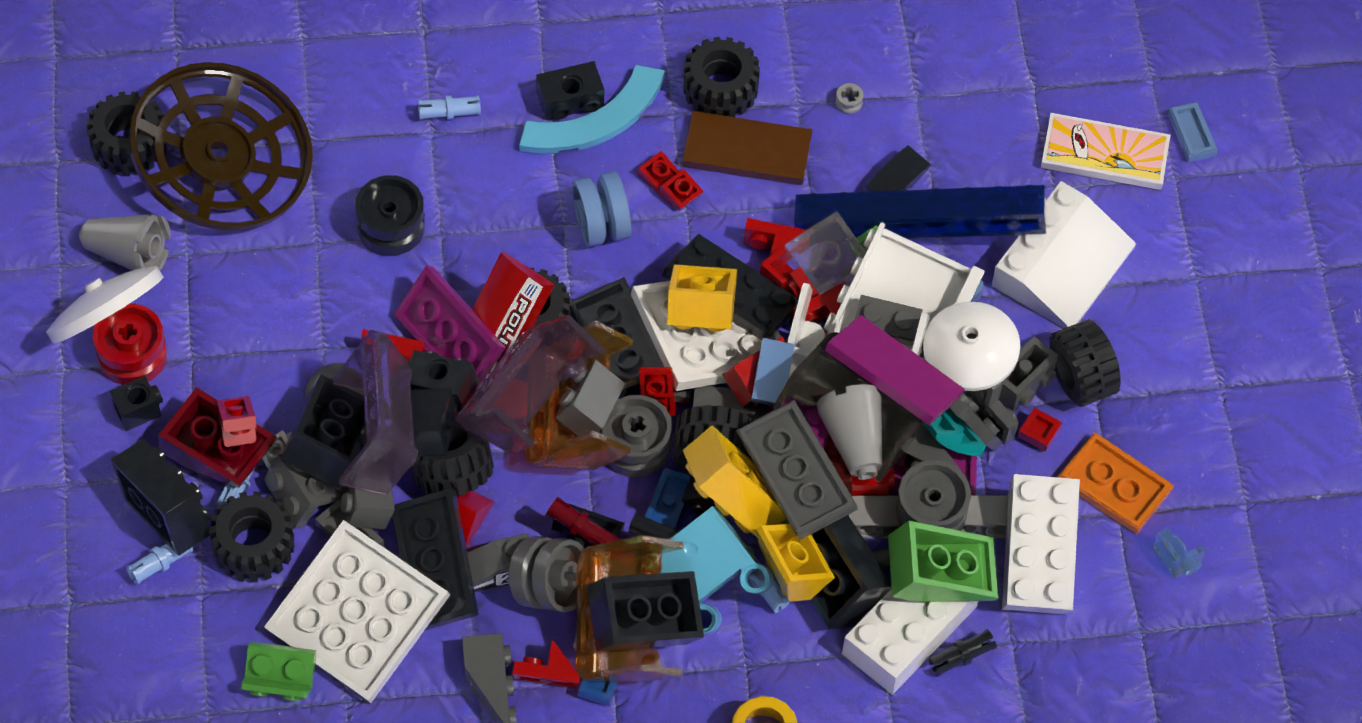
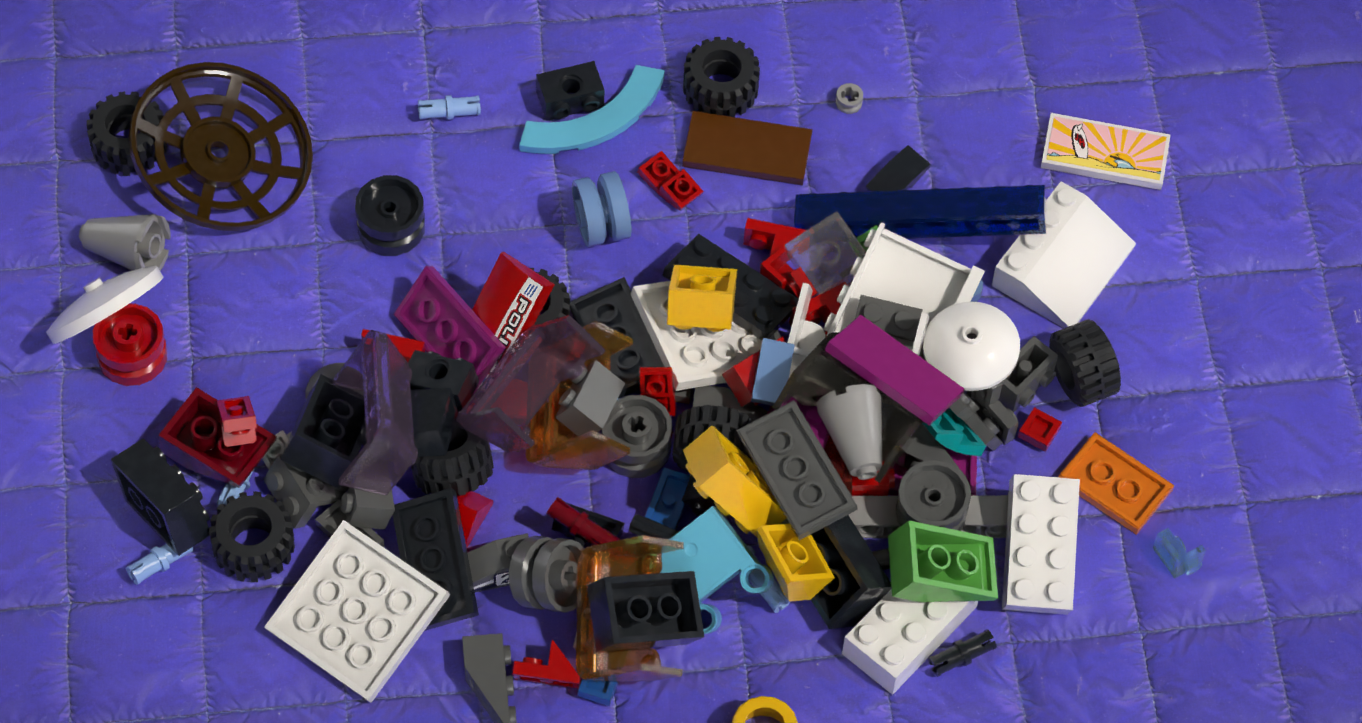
black brick [110,376,163,431] -> none
bright green bracket [241,641,317,701] -> none
medium blue tile [1168,102,1218,163] -> none

